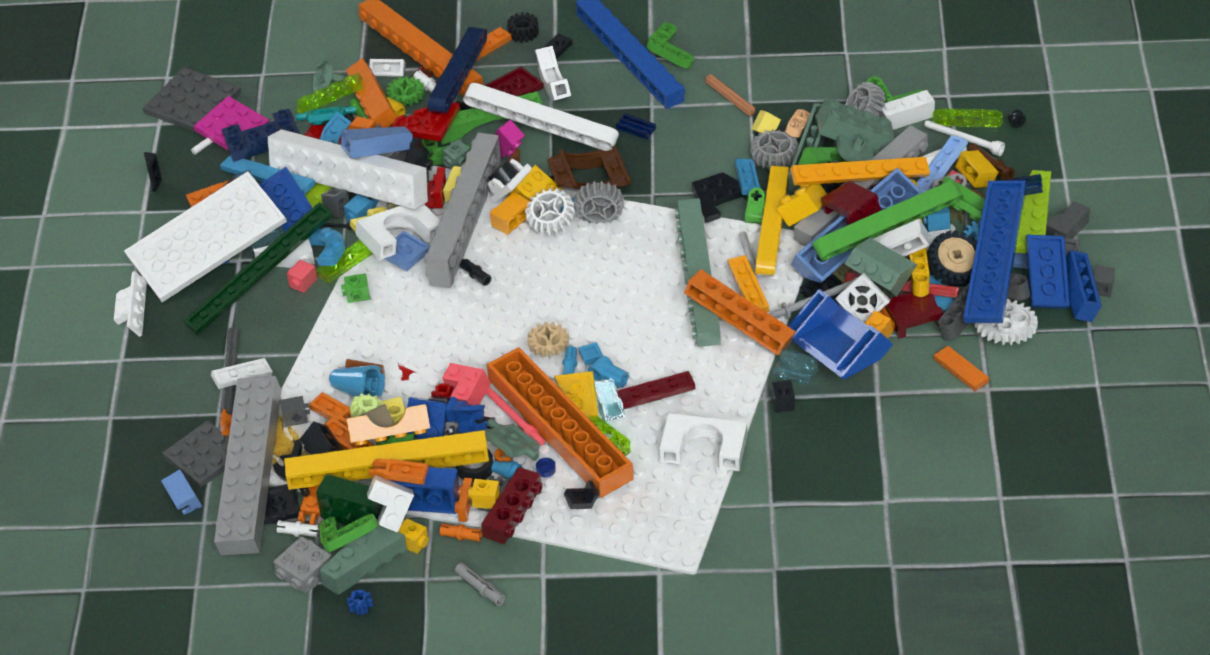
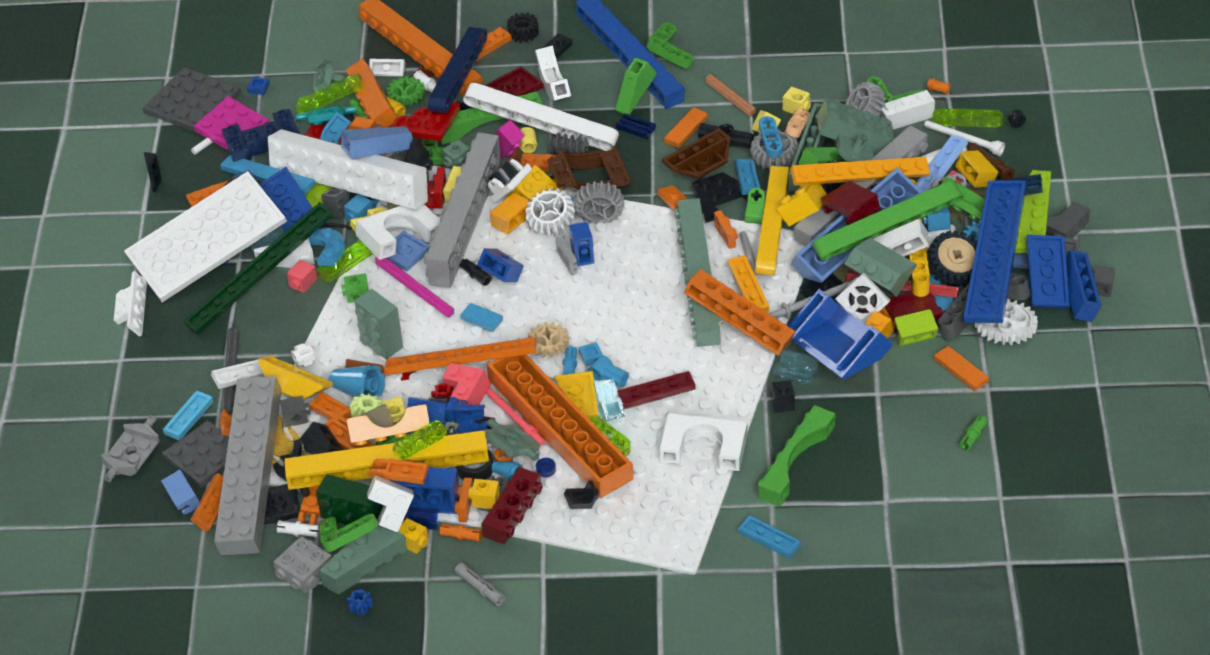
none -> light grey plate [101,415,160,482]
none -> medium azure plate [163,390,214,440]
none -> orange plate [190,473,223,532]
none -> blue tile [247,77,270,95]
none -> yellow wedge [258,355,333,400]
none -> white gear [291,344,316,368]
none -> sand green brick [354,289,403,360]
none -> dark pink axle [375,257,455,318]
none -> orange tile [384,337,537,375]
none -> clear neon green beam [393,420,447,460]
none -> clear blue tile [402,507,439,530]
none -> dark azure tile [460,303,503,332]
none -> blue brick [477,248,524,282]
none -> light yellow brick [520,127,537,153]
none -> orange plate [521,153,556,172]
none -> dark grey piece [549,132,589,154]
none -> light grey tile [556,236,578,275]
none -> blue brick [569,222,594,267]
none -> bright green slope [615,57,657,116]
none -> orange plate [657,185,687,212]
none -> reddish brown wedge [662,128,731,179]
none -> orange tile [664,107,708,149]
none -> black piece [698,123,754,149]
none -> orange plate [714,210,738,249]
none -> dark azure tile [738,515,801,559]
none -> bright green arch [757,405,836,507]
none -> dark azure beam [759,116,783,158]
none -> light yellow brick [783,87,811,114]
none -> lime panel [894,309,938,347]
none -> orange pin [927,78,951,95]
none -> bright green pin [959,415,988,451]

